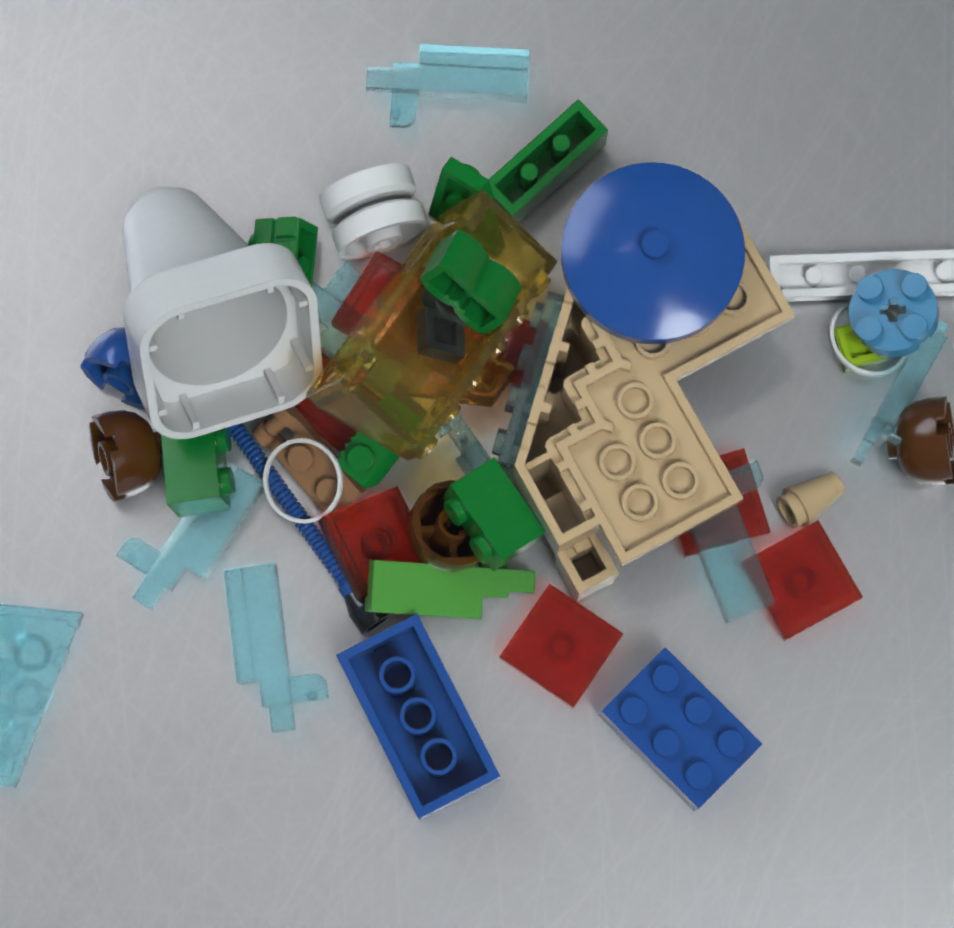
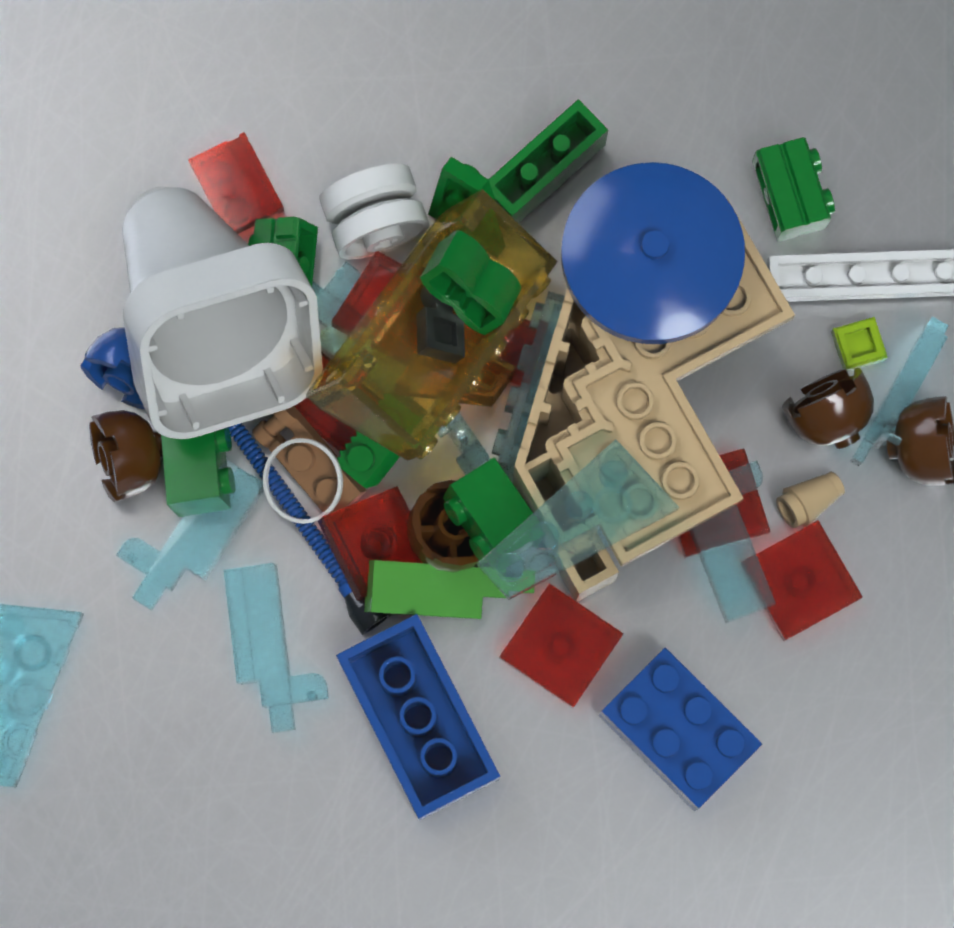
clear light blue piece [366,44,530,128] -> none
white piece [829,302,907,377] -> none
dark azure plate [848,269,939,358] -> none
none -> clear red plate [188,132,284,234]
none -> clear light blue wing [477,439,679,600]
none -> green brick [752,137,835,242]
none -> reddish brown cylinder [782,367,874,449]

